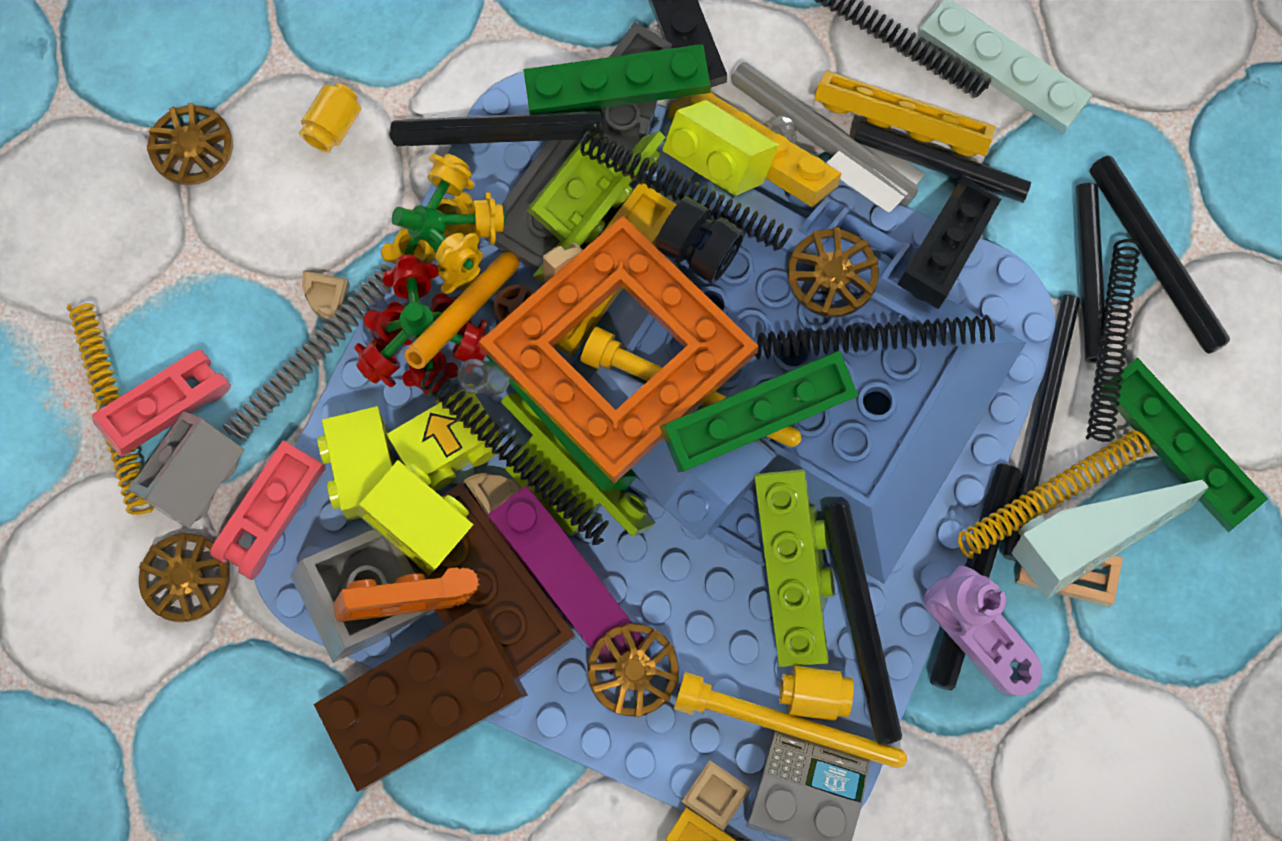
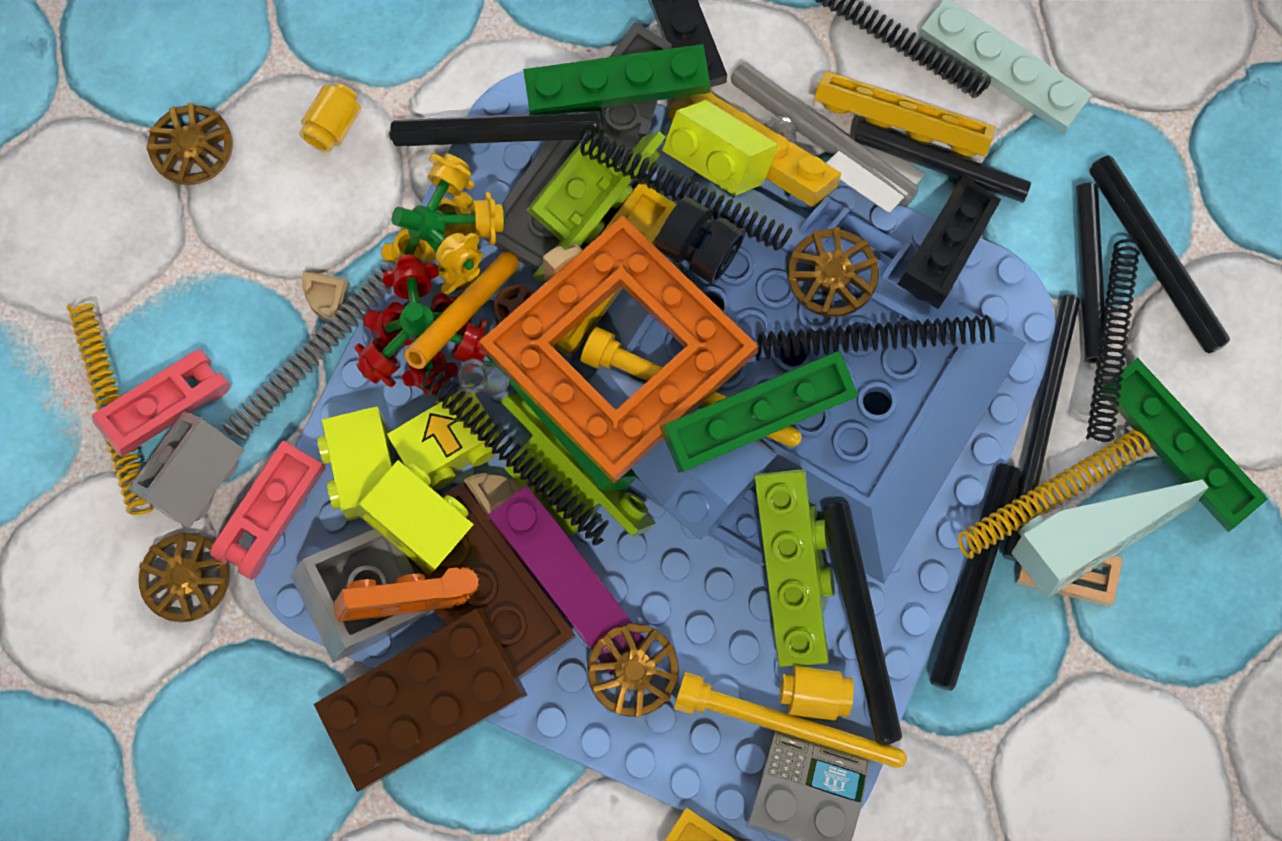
tan tile [682,760,751,831] -> none
lavender piece [923,566,1042,696] -> none

